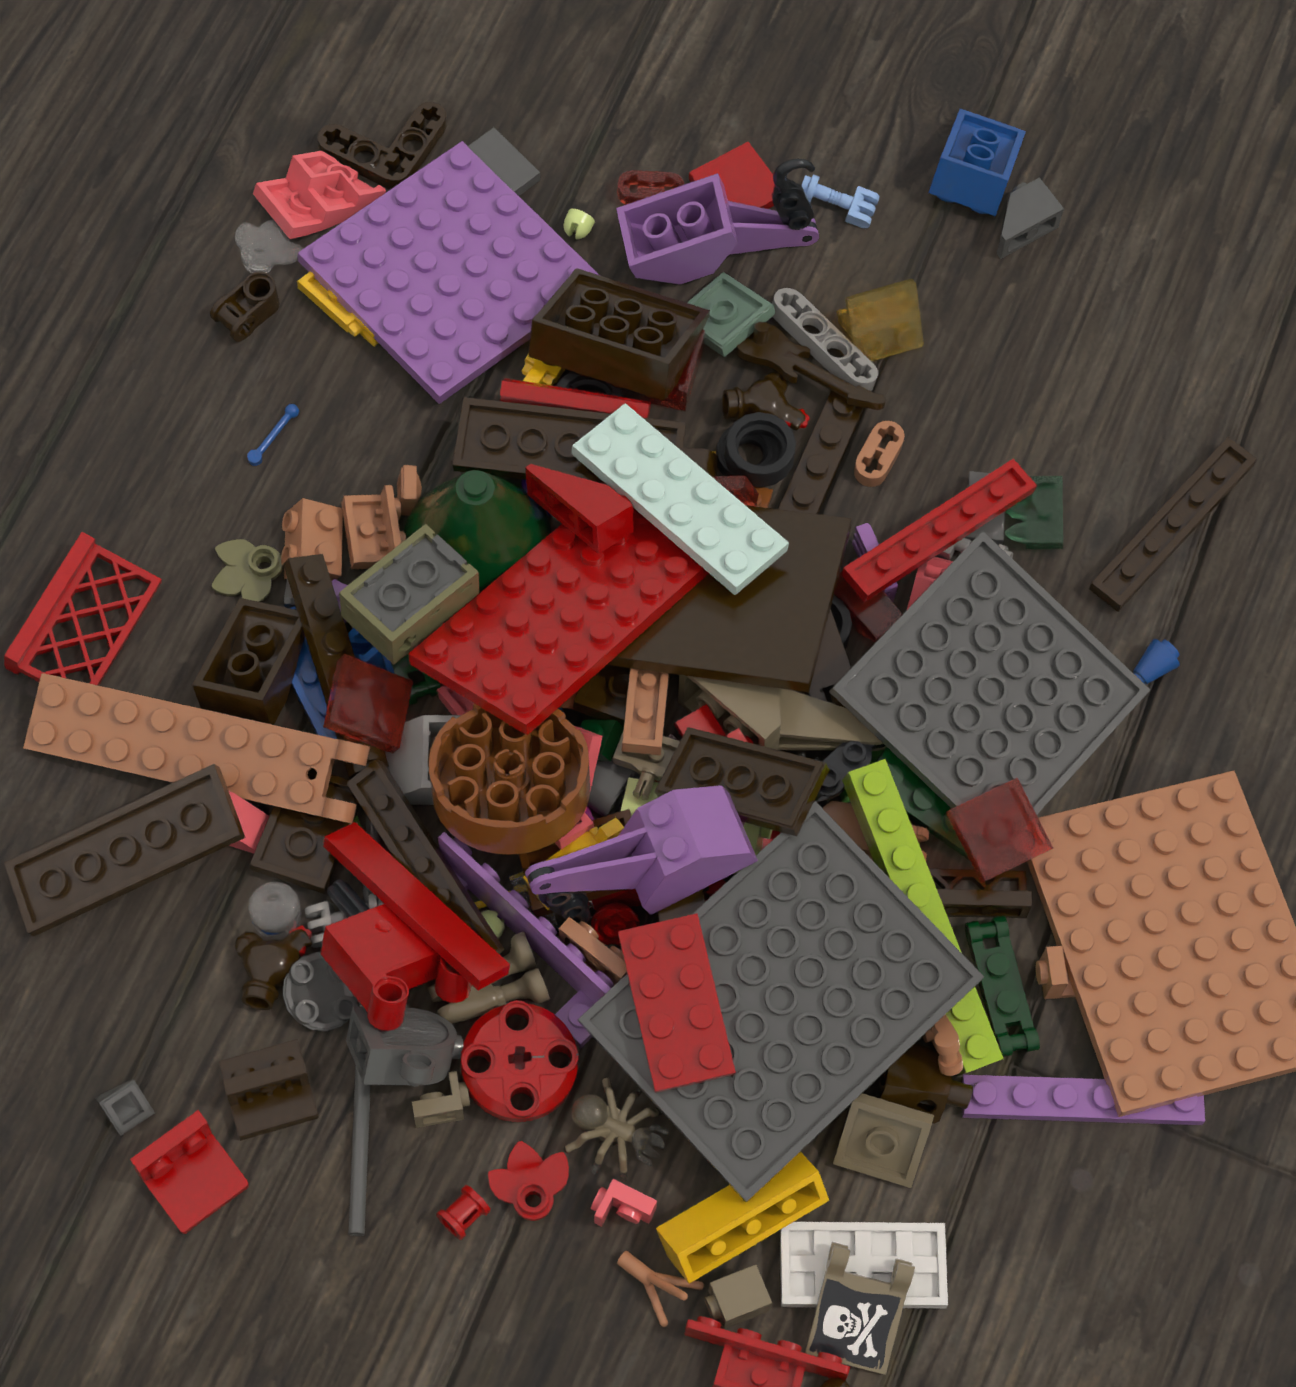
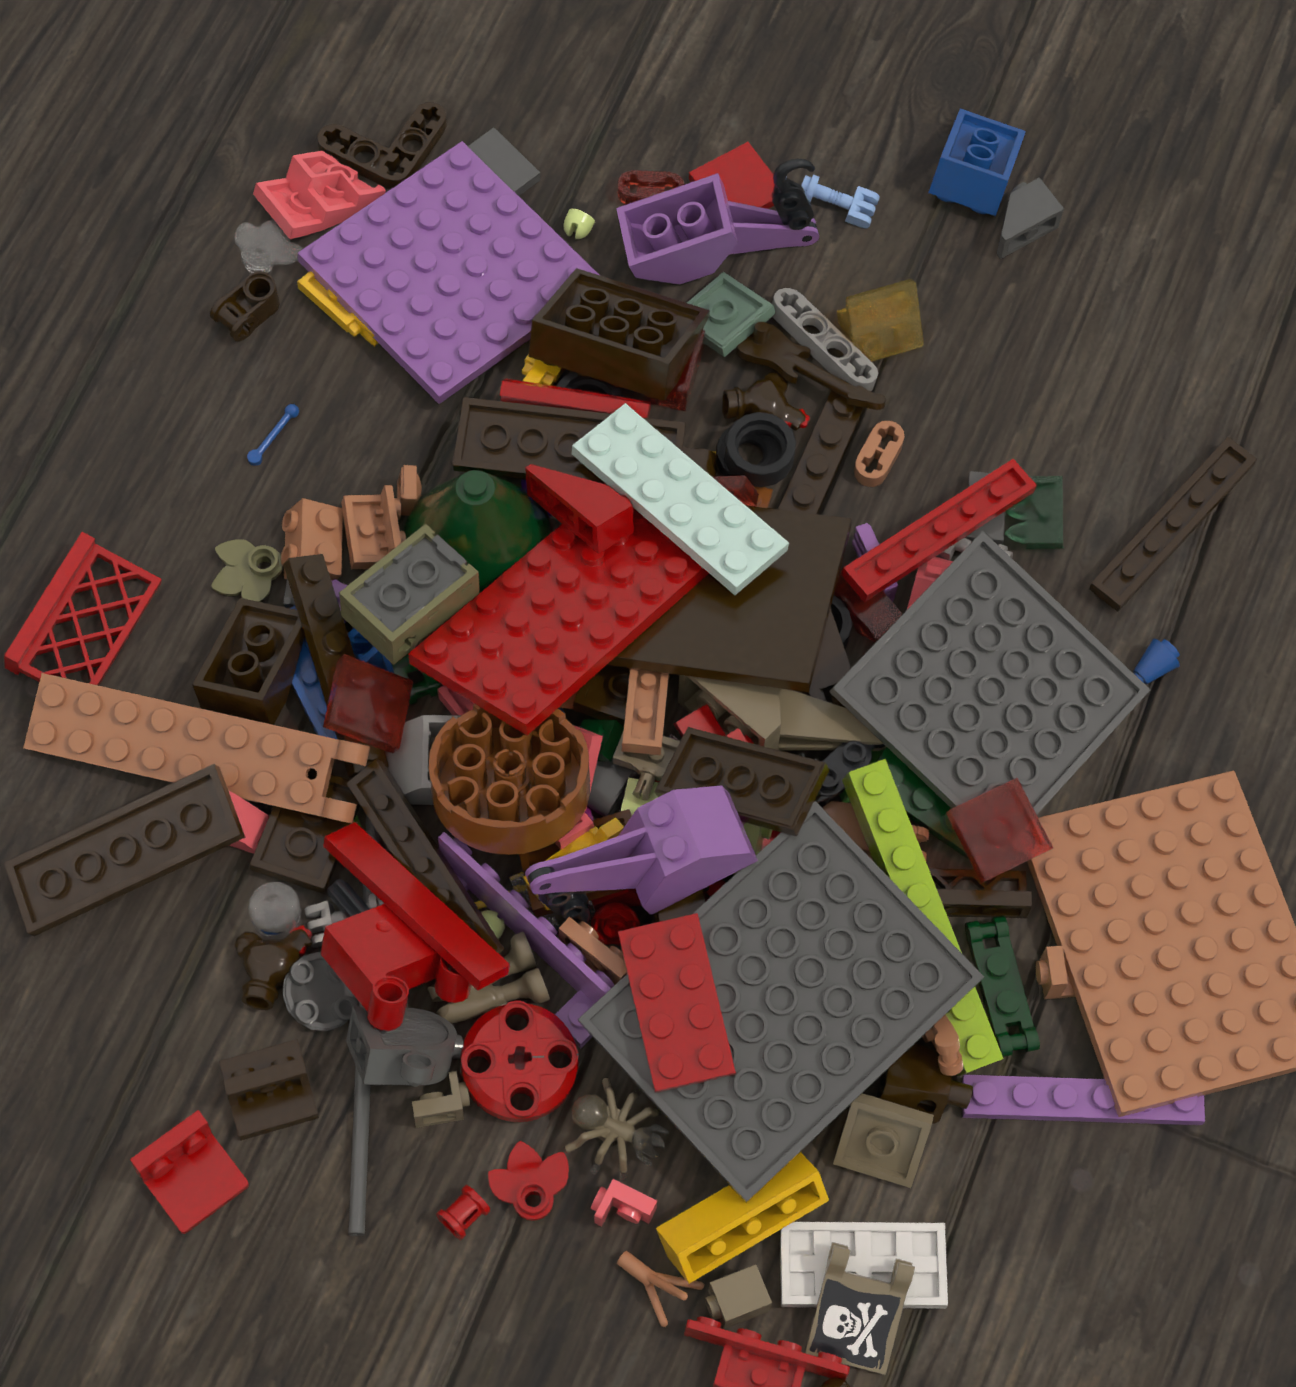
dark grey slope [95,1079,155,1136] -> none

